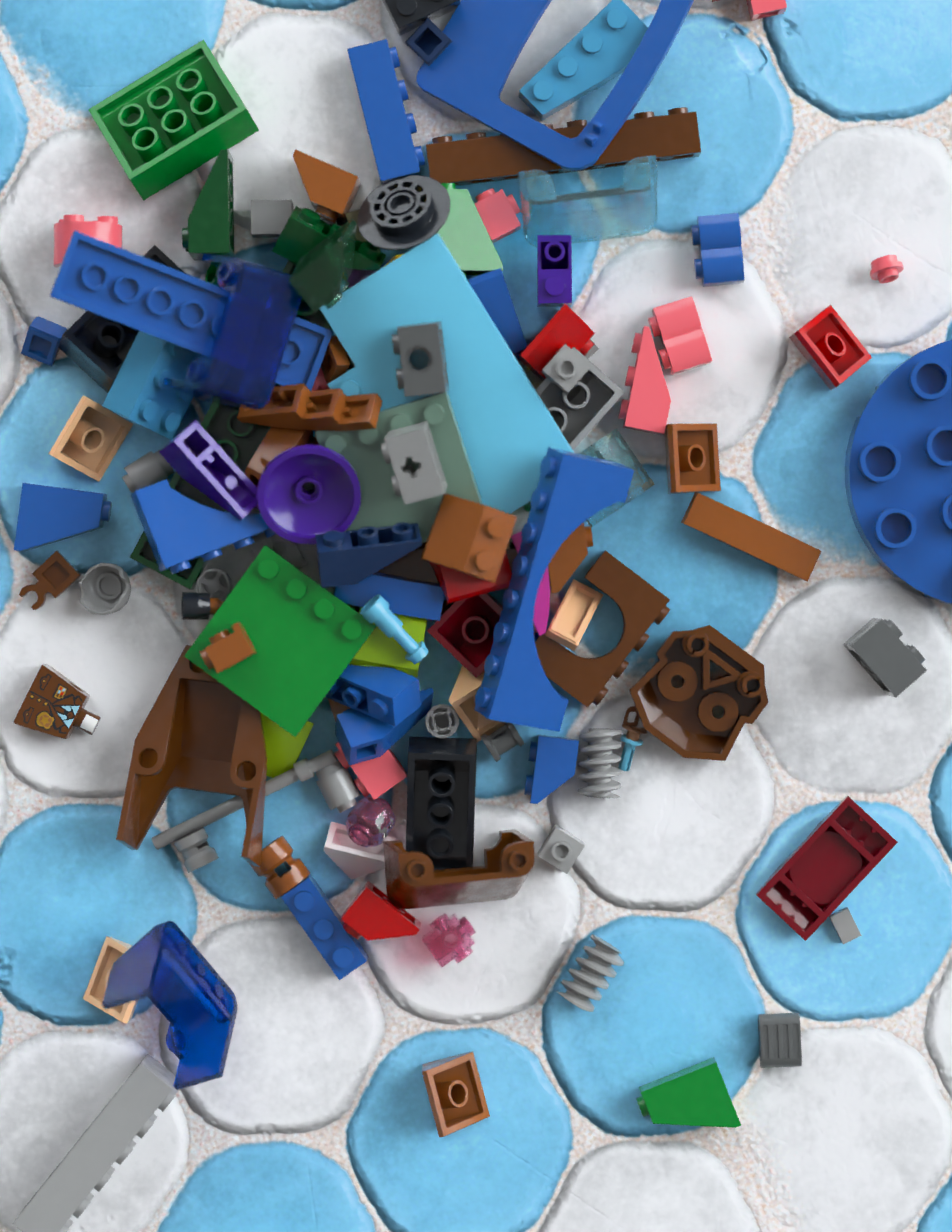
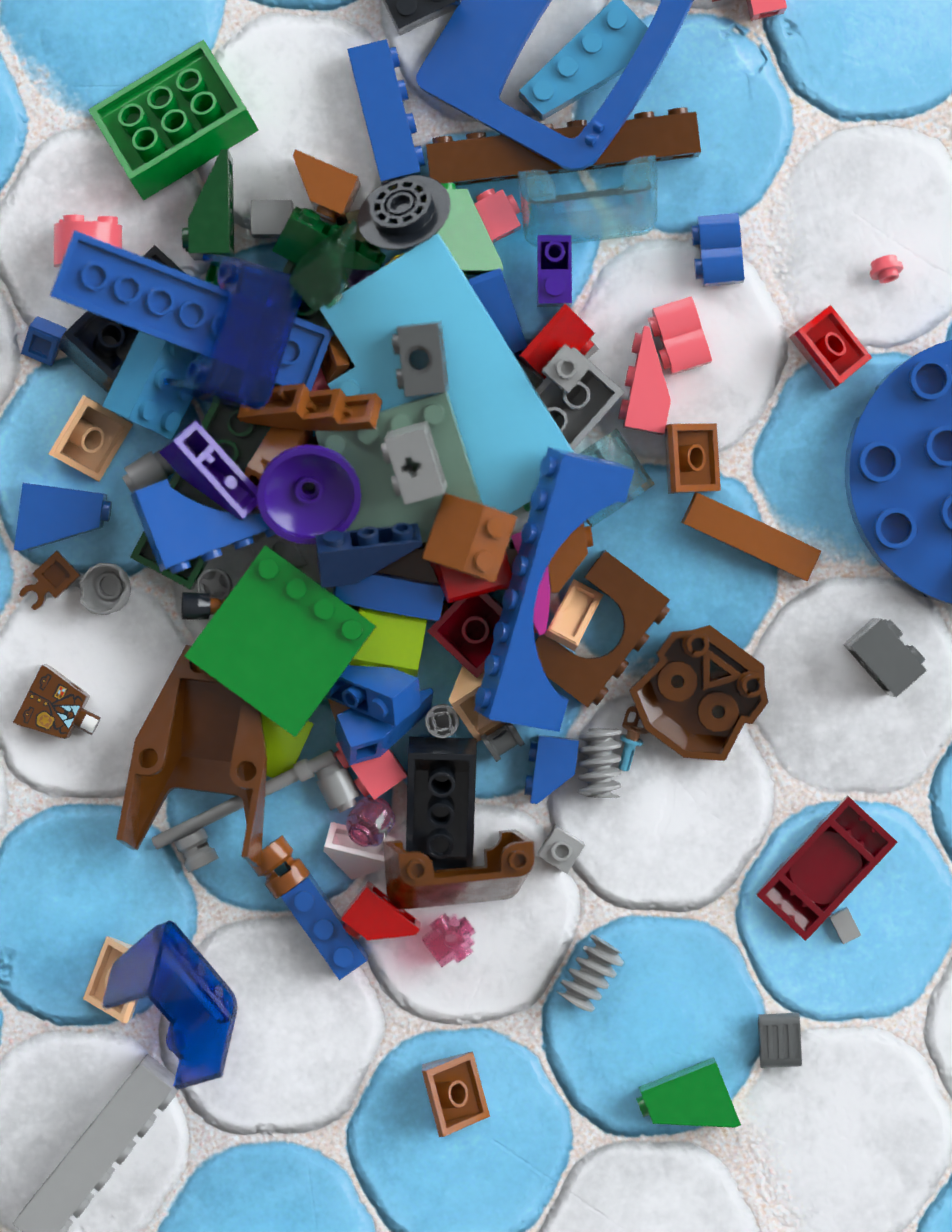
dark orange brick [200,622,257,673] -> none
medium azure piece [360,594,429,664] -> none
dark blue slope [404,18,453,66] -> none

